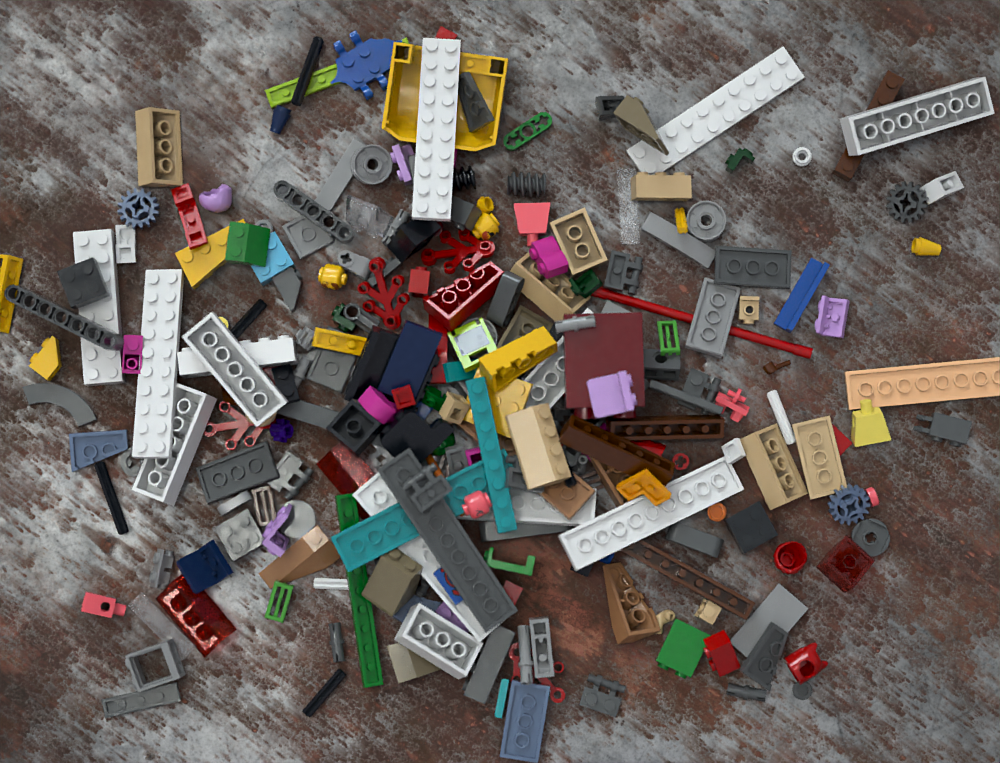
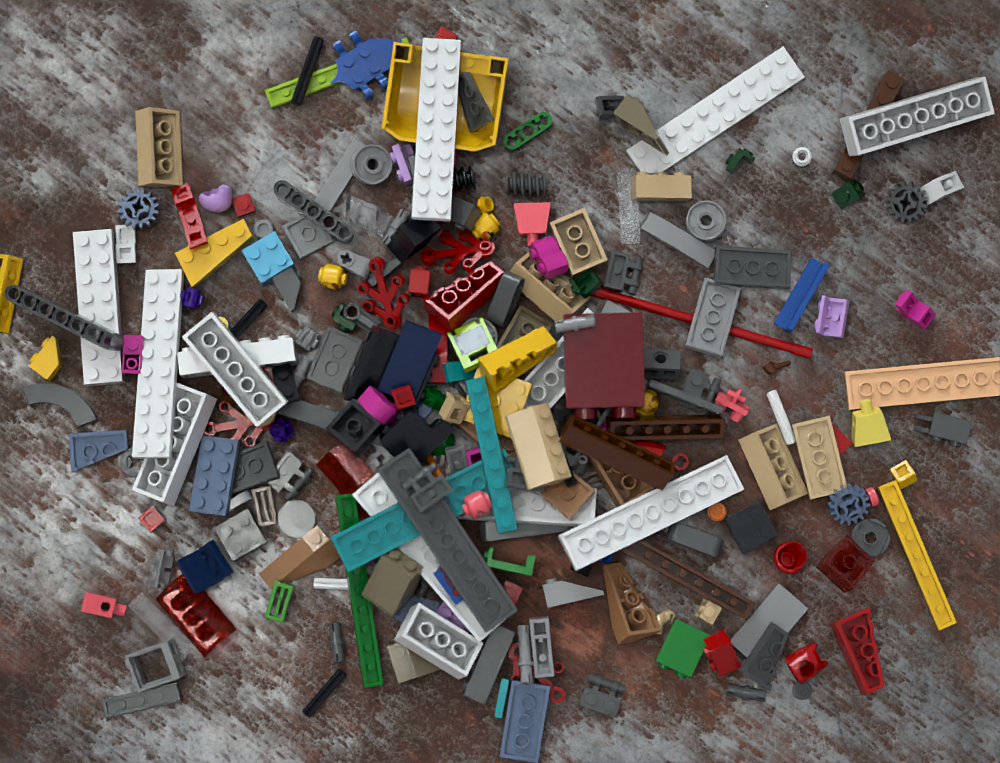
black brick [57,257,110,310] -> none
black axle [94,461,129,535] -> none
green slope [225,221,271,267] -> none
lavender bracket [262,504,292,557] -> none
dark blue cone [270,105,291,134] -> none
yellow tile [312,327,367,356] -> none
lavender bracket [587,371,637,418] -> none
light orange plate [616,469,672,506] -> none
bright green tile [657,320,680,356] -> none
yellow axle [674,207,688,234] -> none
white plate [721,438,746,464] -> none
tan brick [738,296,759,325] -> none
yellow cone [911,237,941,256] -> none
none -> plate [138,505,166,533]
none -> dark purple gear [181,287,204,309]
none -> sand blue plate [189,435,241,517]
none -> red plate [232,193,256,218]
none -> light grey slope [542,578,604,608]
none -> yellow head [636,389,660,416]
none -> red wedge [830,607,884,695]
none -> dark green bracket [831,179,865,209]
none -> yellow plate [877,480,957,630]
none -> yellow slope [889,460,917,489]
none -> dark pink brick [895,289,936,330]

